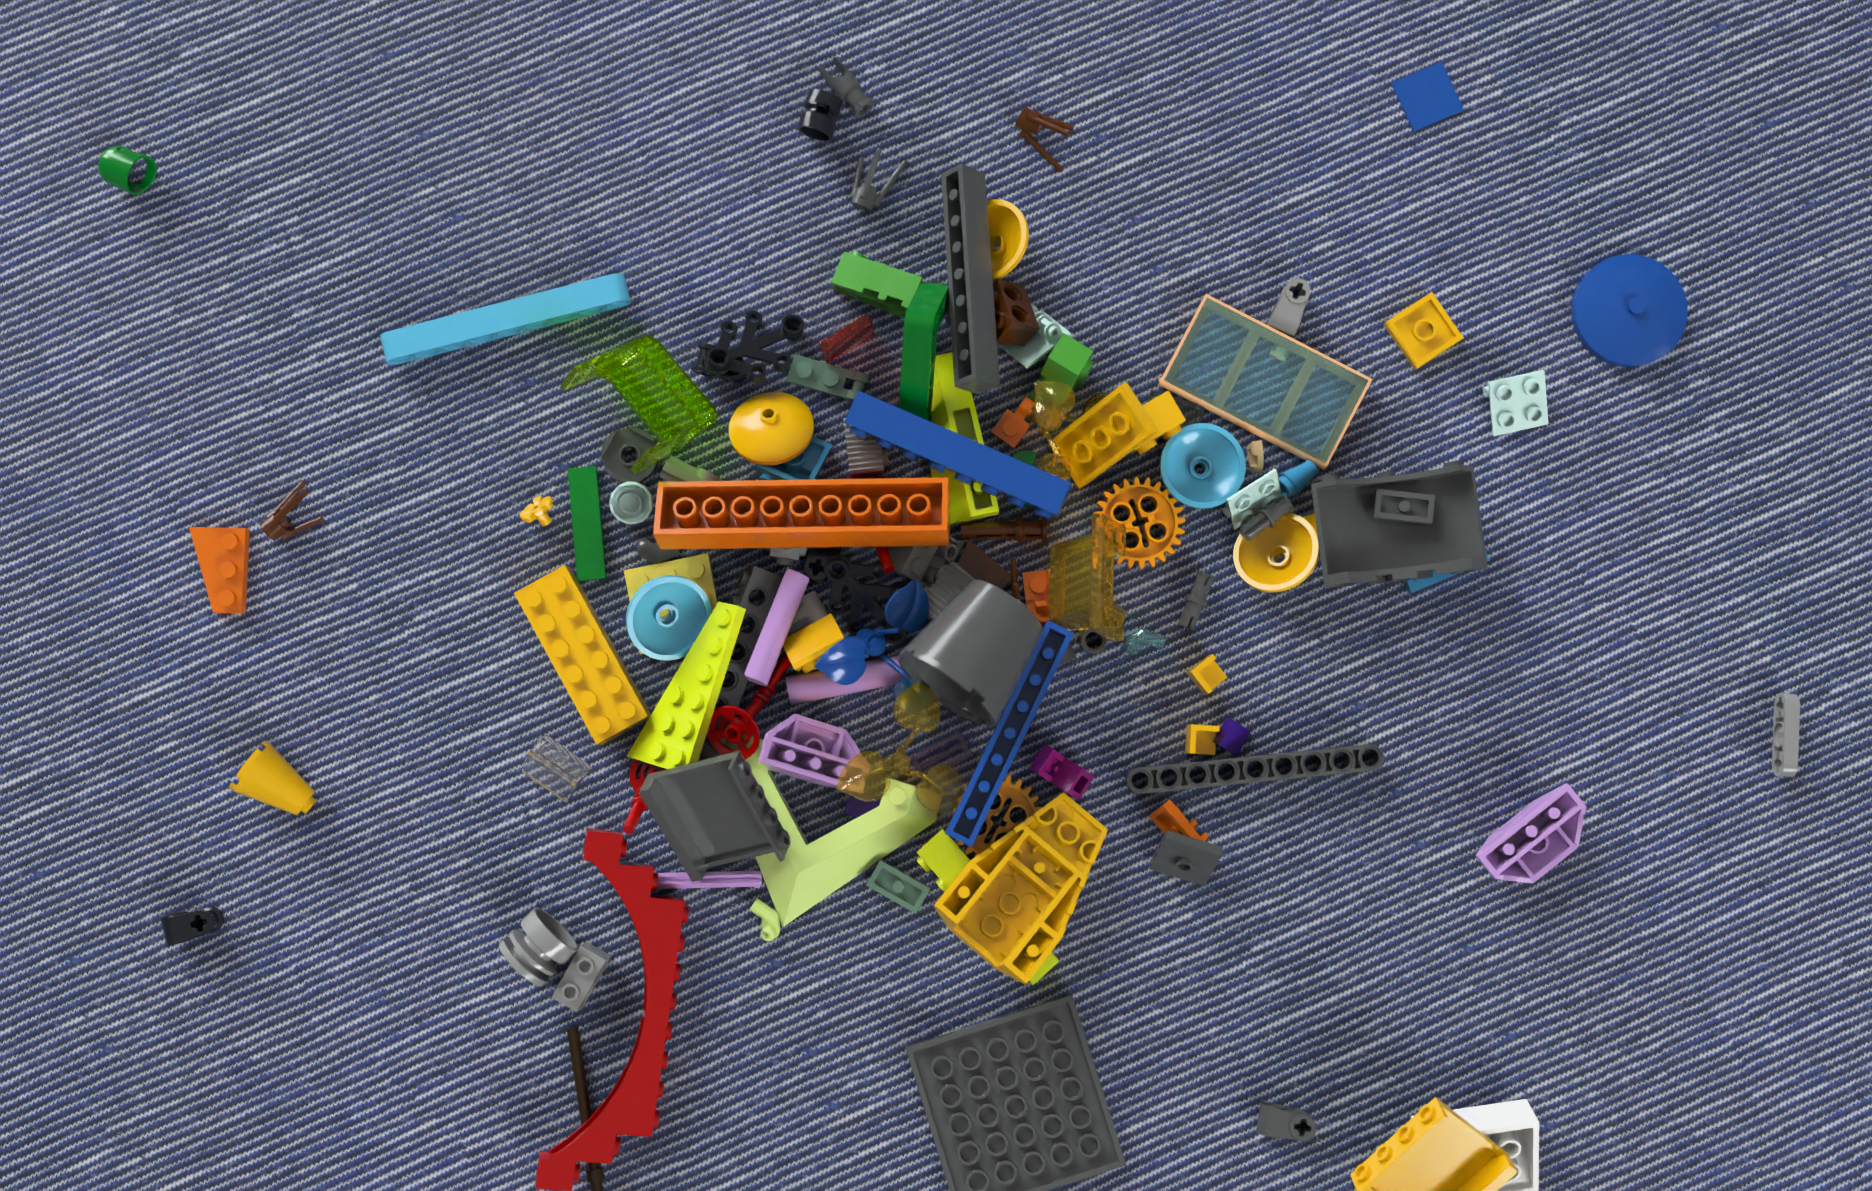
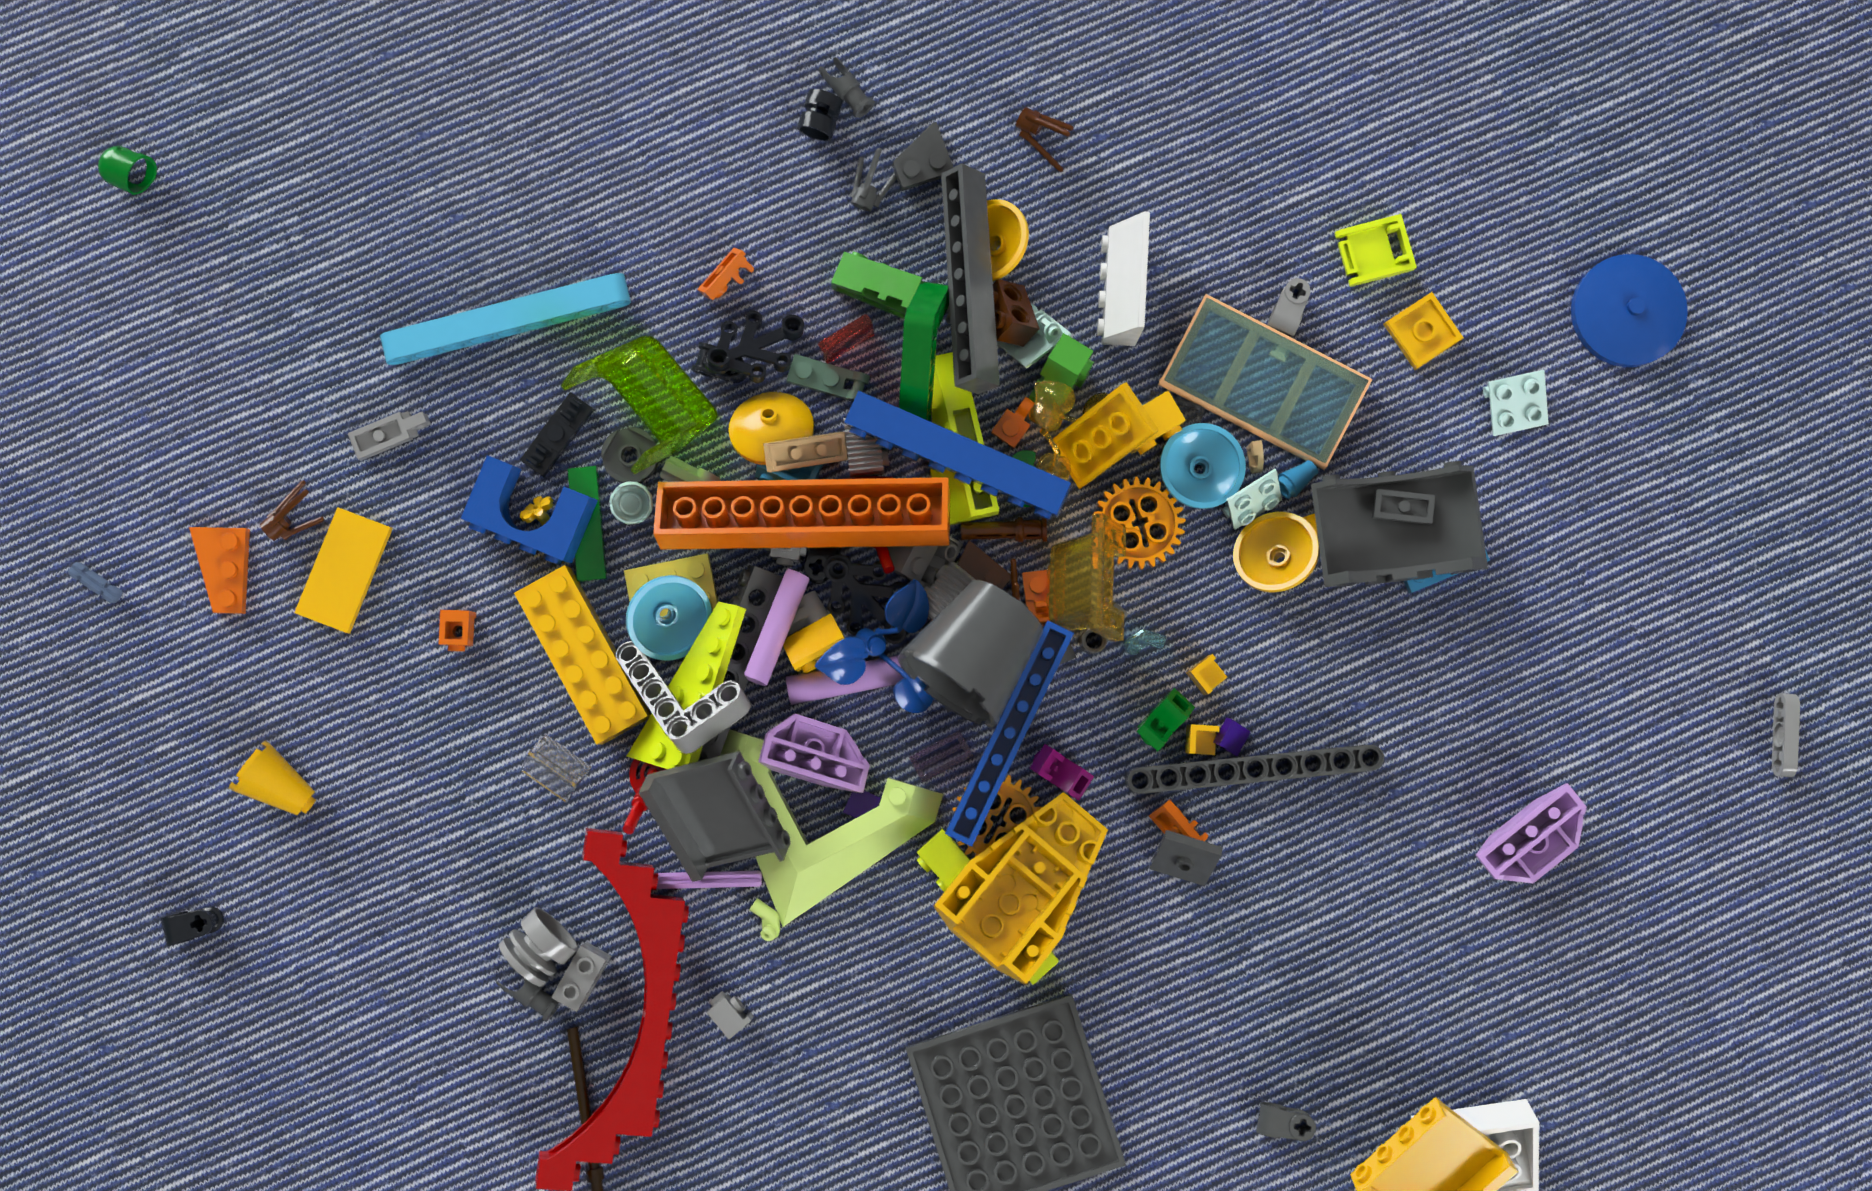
dark grey arm [637,538,680,564] -> none
red dish [707,656,791,760] -> none
clear yellow plant [837,681,962,813] -> none
sand green plate [866,859,931,914] -> none
dark grey pin [1177,571,1215,631] -> none
dark grey axle [1239,495,1294,541] -> none
blue piece [1391,62,1464,132] -> none
none -> sand blue axle [68,562,123,603]
none -> yellow tile [294,507,393,634]
none -> light grey hinge [348,411,431,461]
none -> orange brick [439,610,476,652]
none -> blue arch [461,455,598,566]
none -> dark grey piece [495,964,561,1022]
none -> black plate [520,392,594,477]
none -> light grey beam [616,641,751,754]
none -> orange plate [697,248,754,300]
none -> light grey brick [706,991,754,1039]
none -> tan tile [763,432,848,472]
none -> dark grey wing [892,122,953,191]
none -> white slope [1097,212,1150,346]
none -> green brick [1136,688,1195,751]
none -> neon yellow container [1334,214,1417,287]

